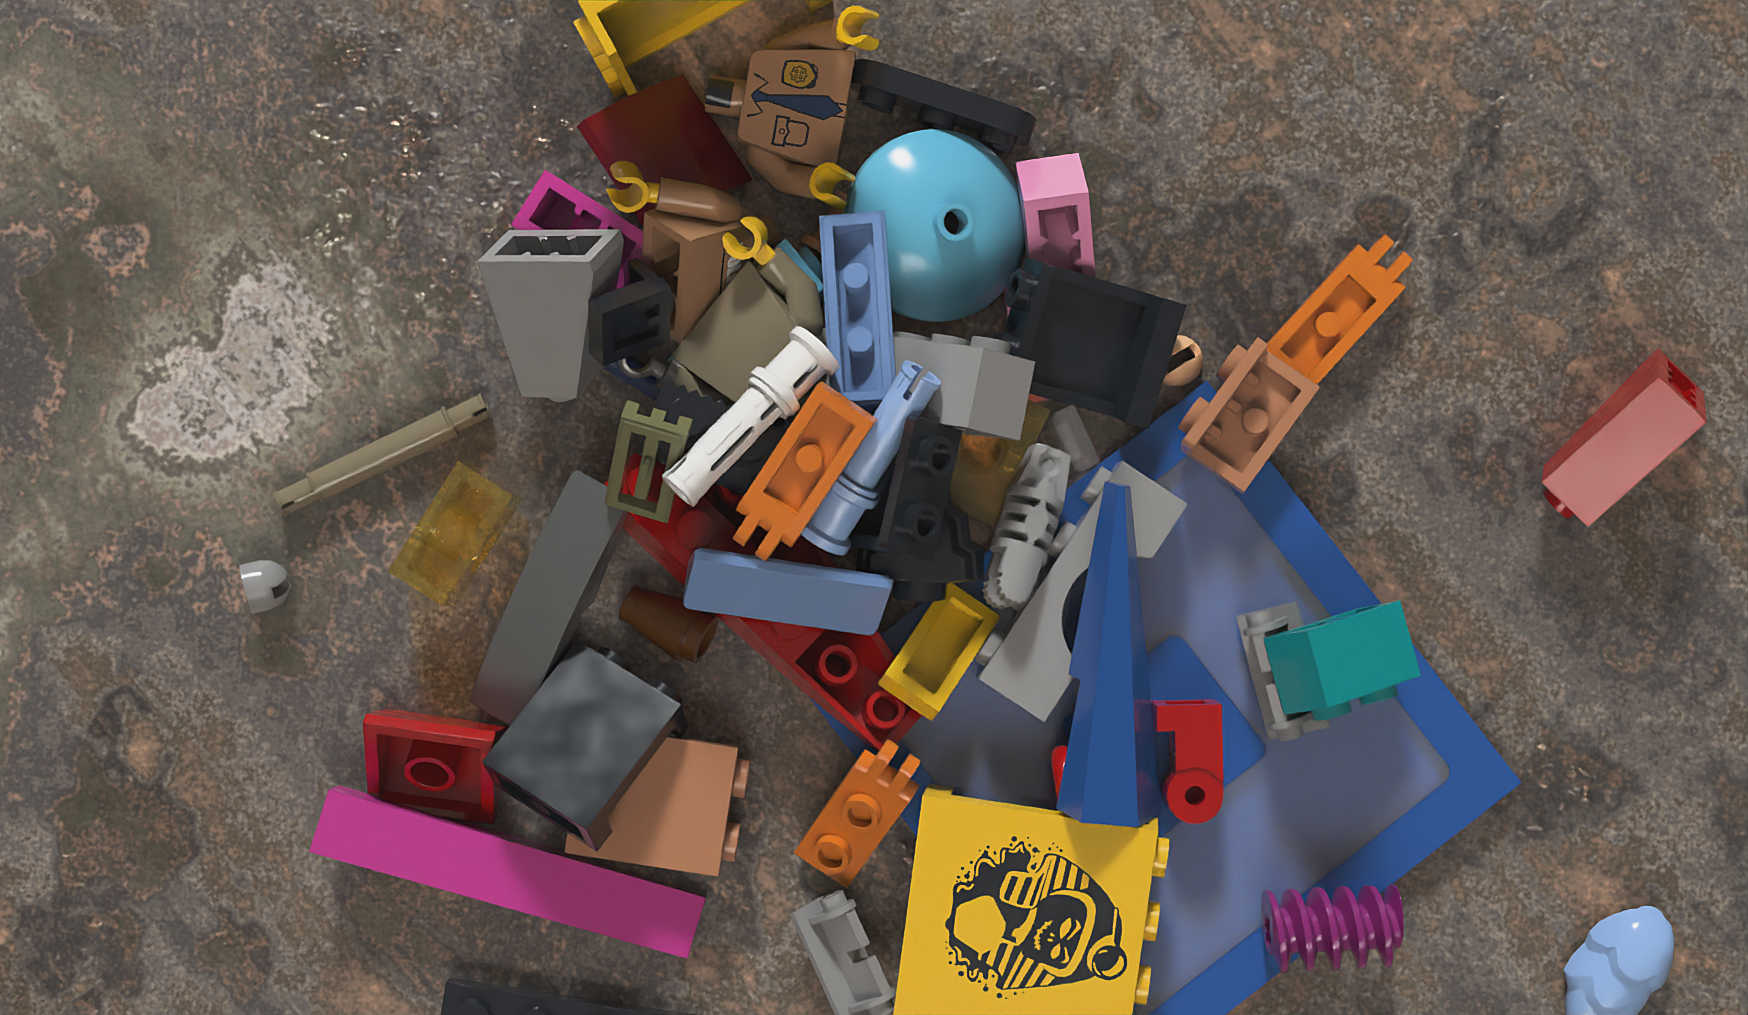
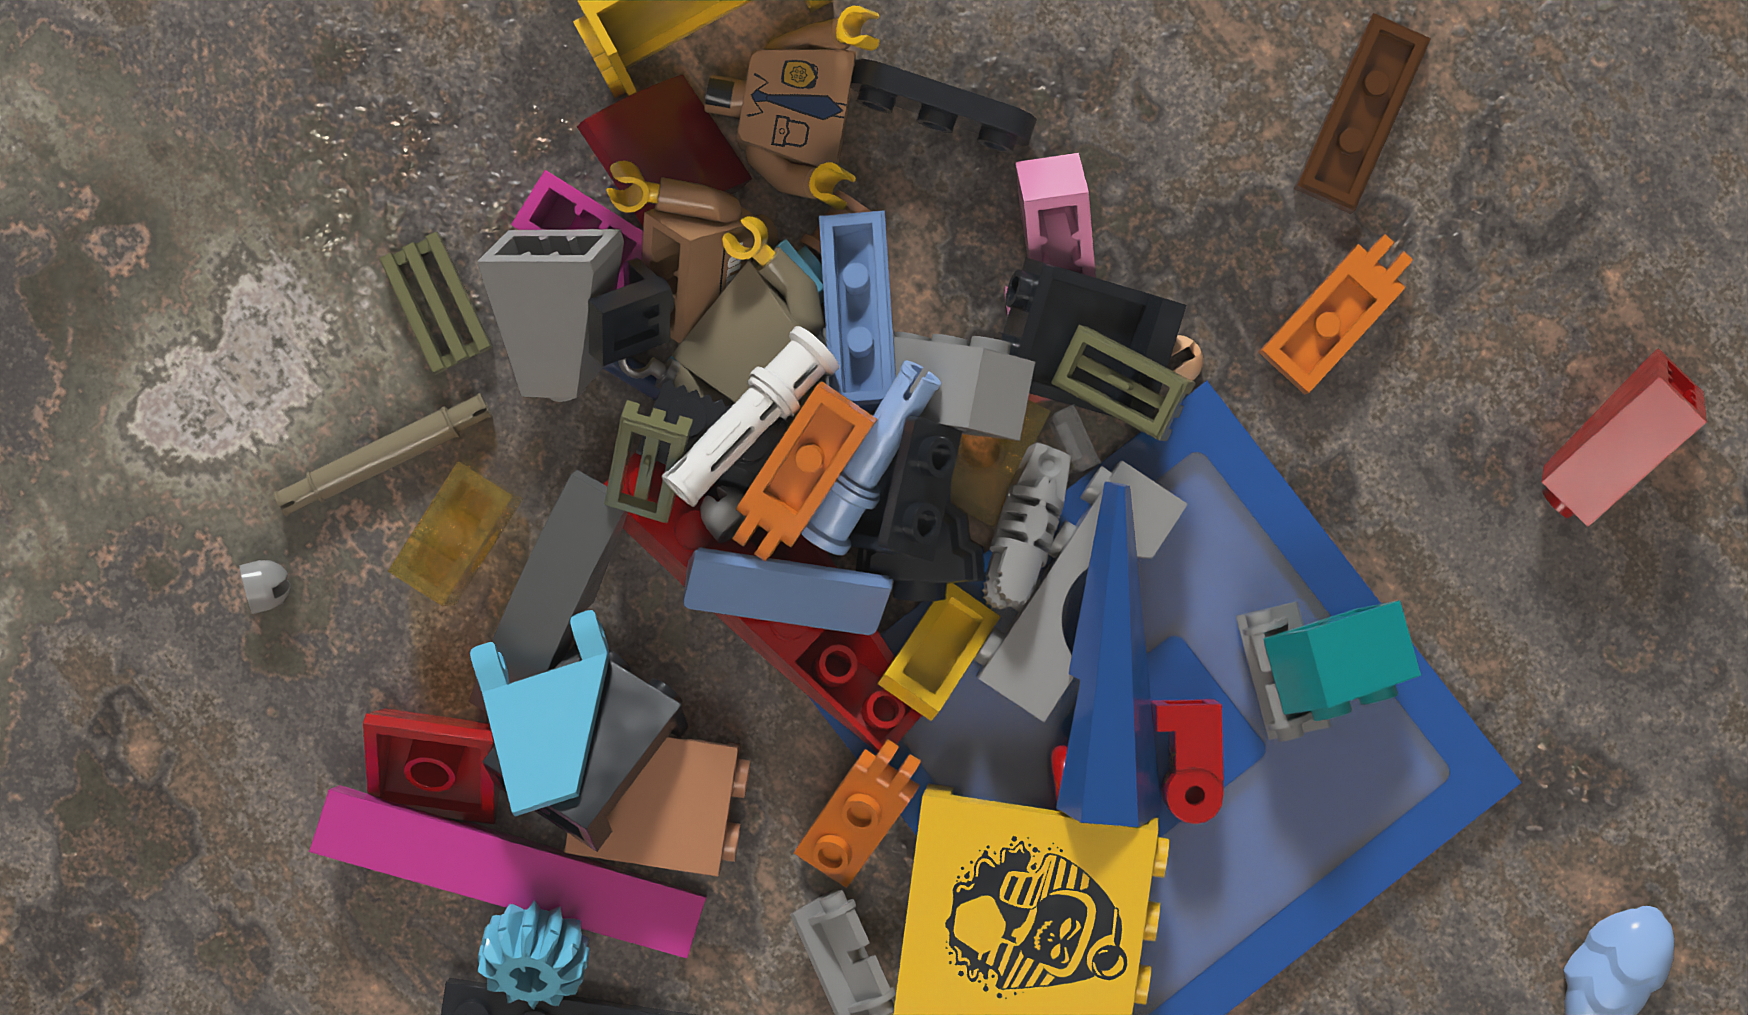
reddish brown cone [619,585,719,664] -> none
medium azure dish [843,129,1025,322] -> none
nougat bracket [1178,337,1320,494] -> none
magenta piece [1261,884,1404,973] -> none
none -> olive tile [379,231,493,374]
none -> medium azure flag [470,610,610,817]
none -> medium azure gear [478,900,590,1009]
none -> light grey hinge [700,485,746,543]
none -> olive tile [1051,325,1196,441]
none -> reddish brown tile [1293,13,1431,214]

